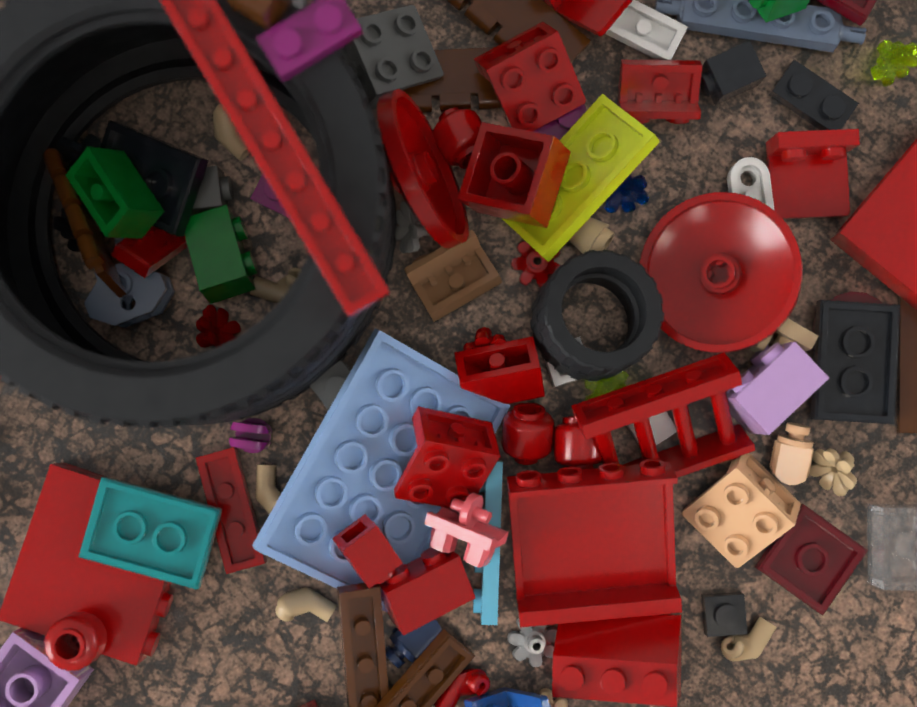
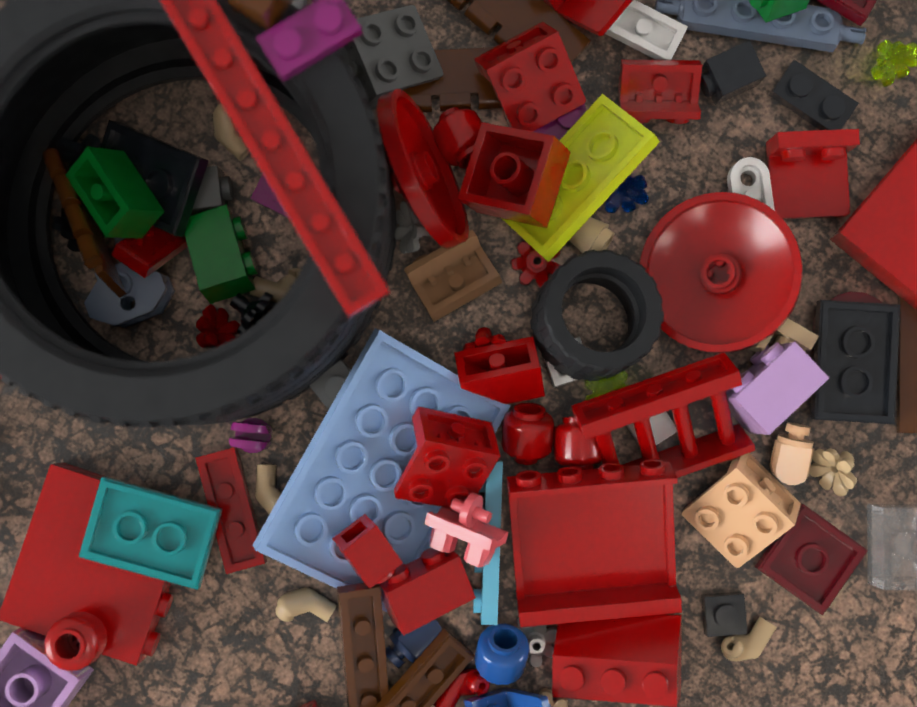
none -> black plant [230,292,274,335]
none -> blue head [475,623,530,685]

